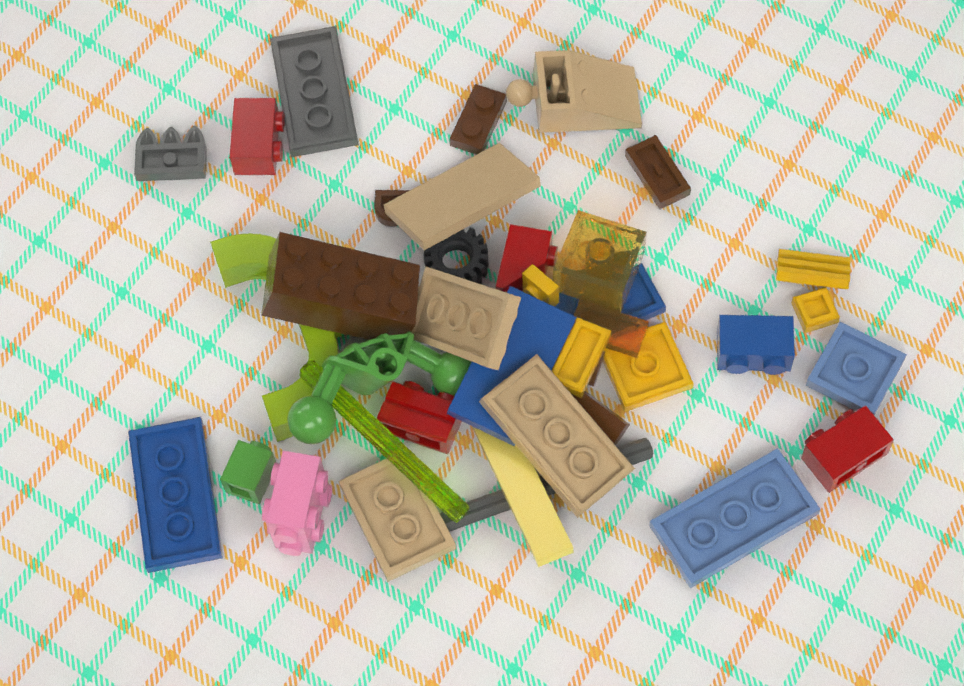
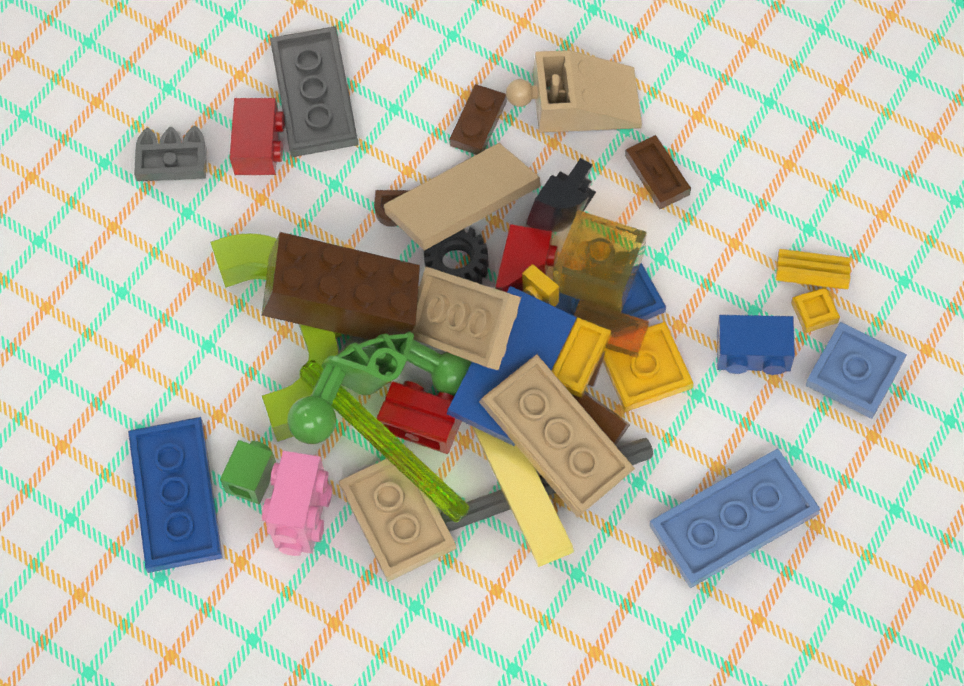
red brick [801,405,894,493] -> none
none -> black brick [526,158,596,233]

